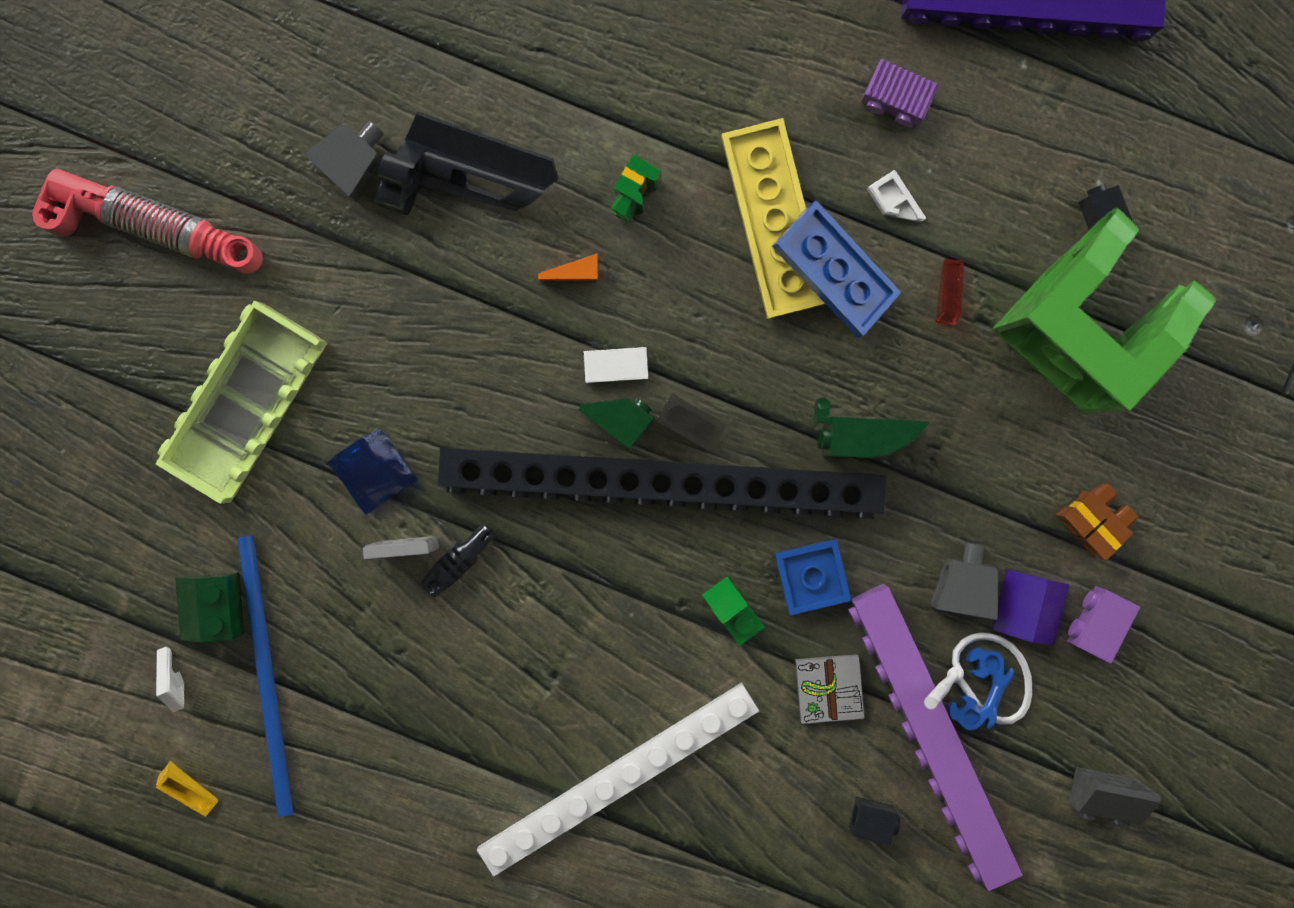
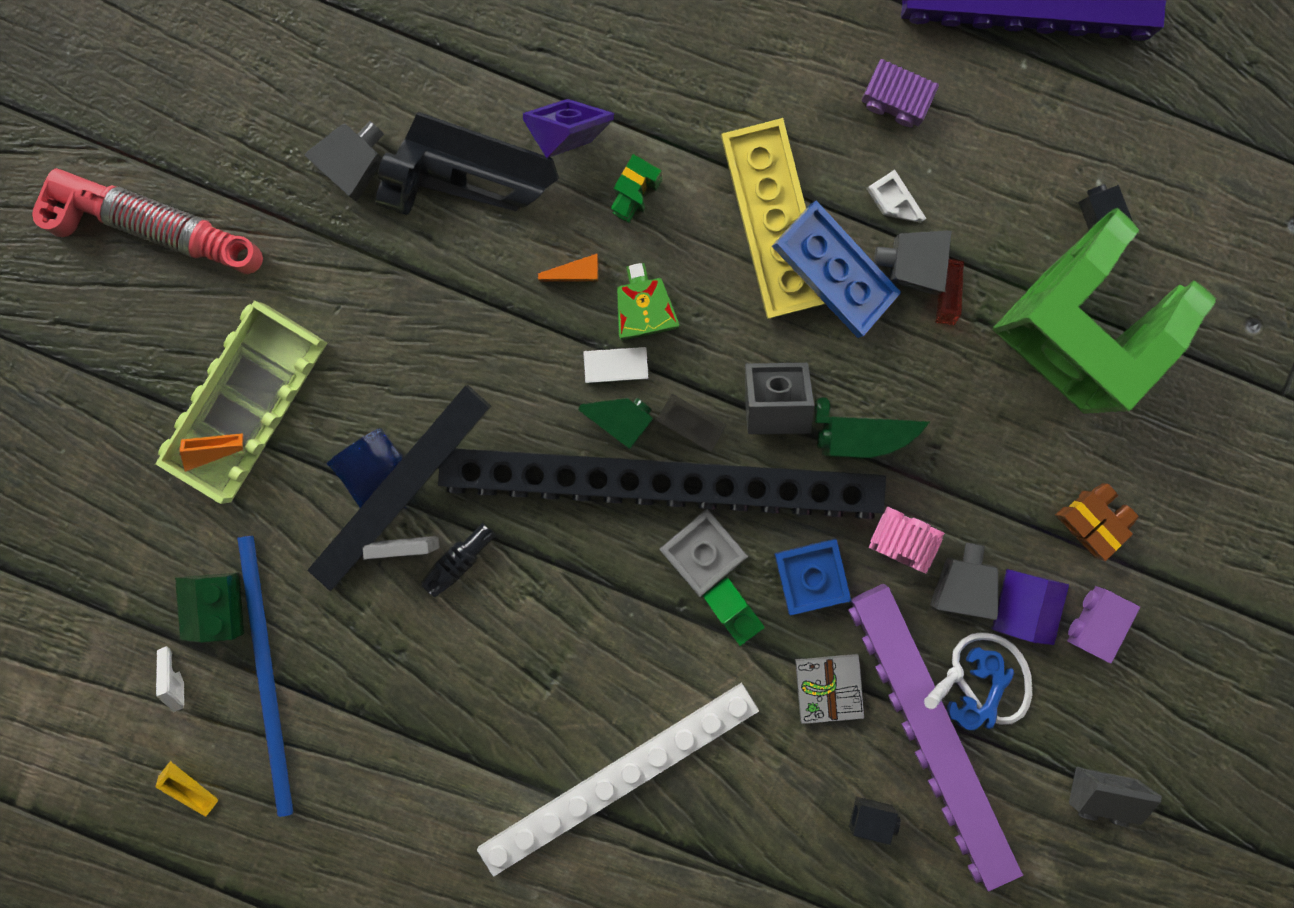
none -> orange piece [179,433,244,472]
none -> black tile [307,385,492,591]
none -> dark purple slope [523,99,614,159]
none -> bright green torso [617,263,679,341]
none -> light grey tile [660,509,748,597]
none -> dark grey slope [745,363,814,434]
none -> bright pink brick [869,507,945,574]
none -> dark grey torso [874,231,952,295]

